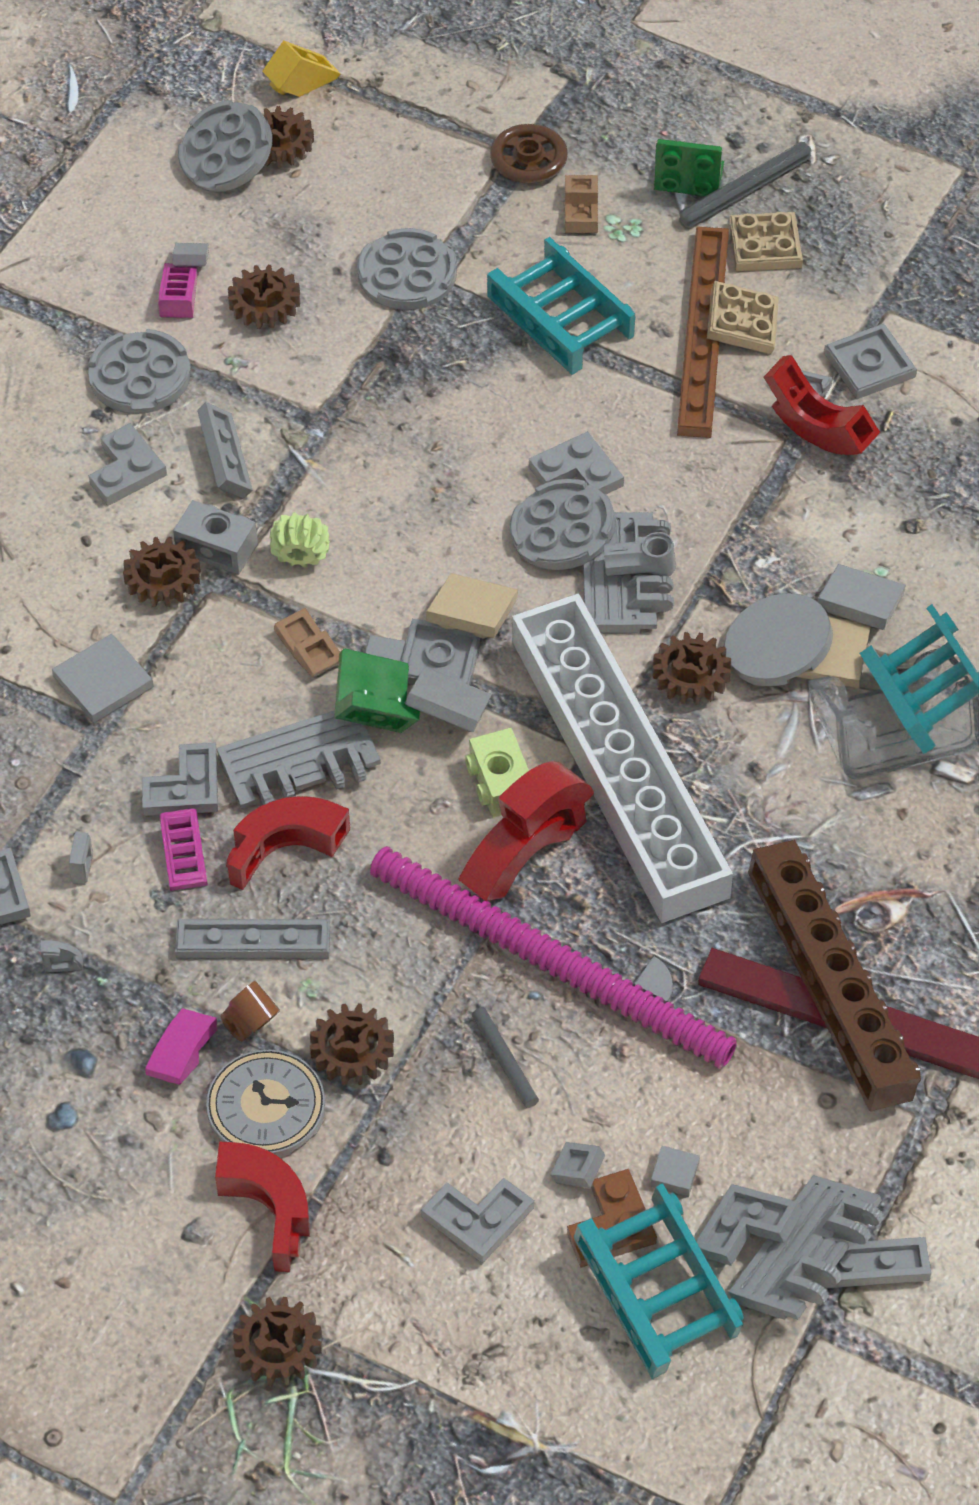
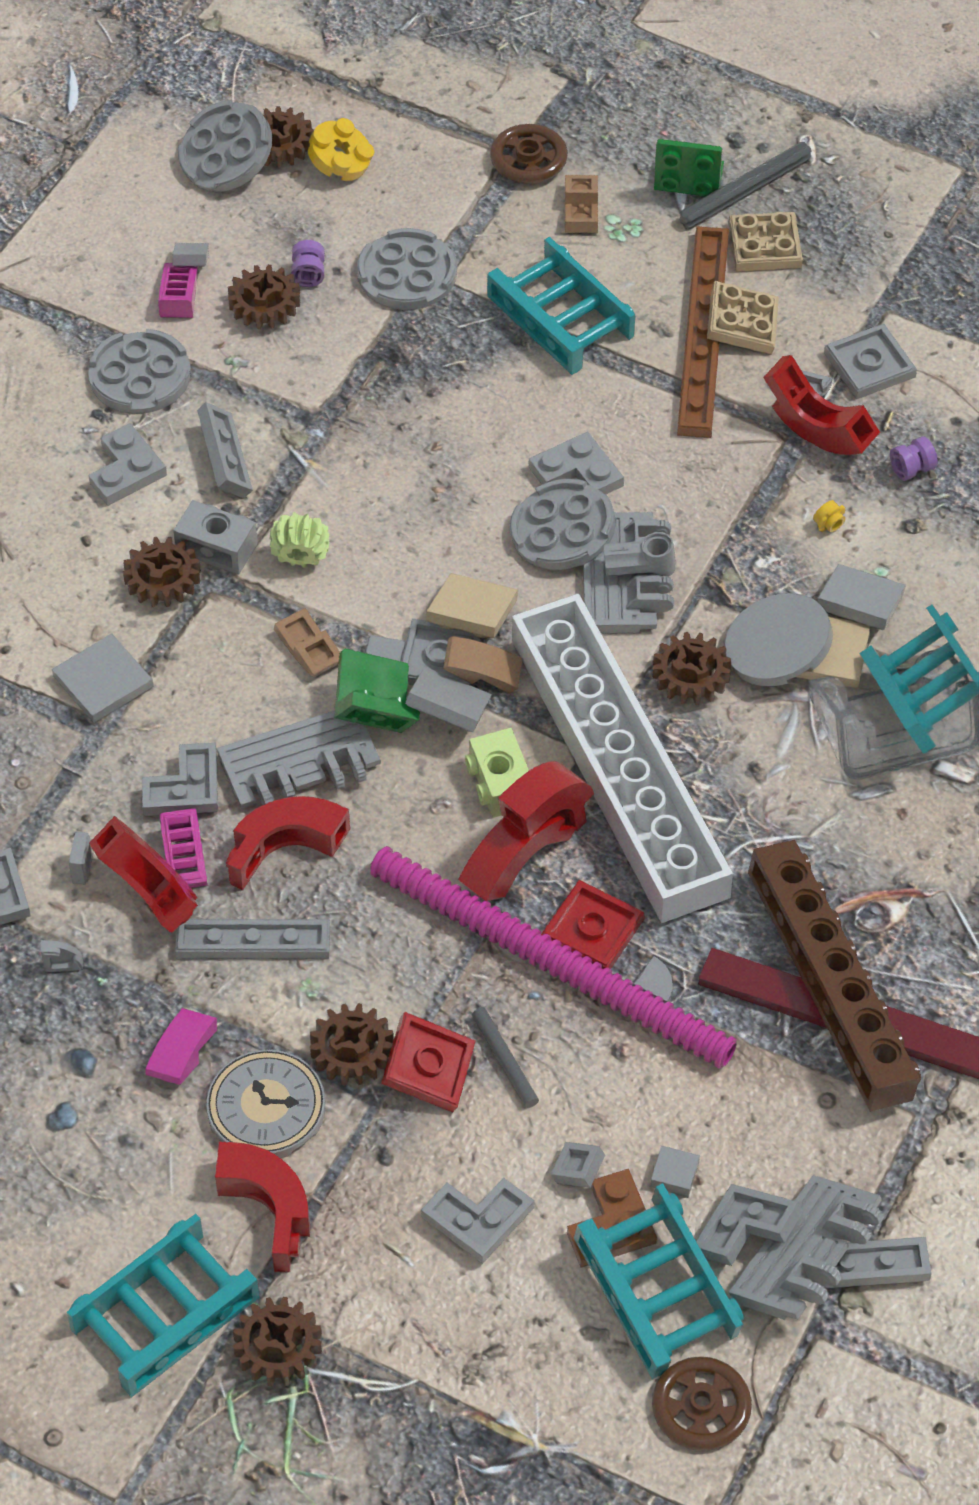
dark orange piece [221,981,280,1042] -> none
yellow slope [262,40,341,97] -> none
none -> teal fence [67,1213,260,1398]
none -> red arch [89,816,198,933]
none -> medium lavender wheel [291,240,325,287]
none -> yellow plate [308,118,375,181]
none -> red tile [381,1012,476,1113]
none -> medium nougat slope [443,636,523,694]
none -> red tile [541,880,645,969]
none -> reddish brown plate [652,1357,752,1451]
none -> yellow plate [813,500,846,532]
none -> medium lavender wheel [890,436,938,481]

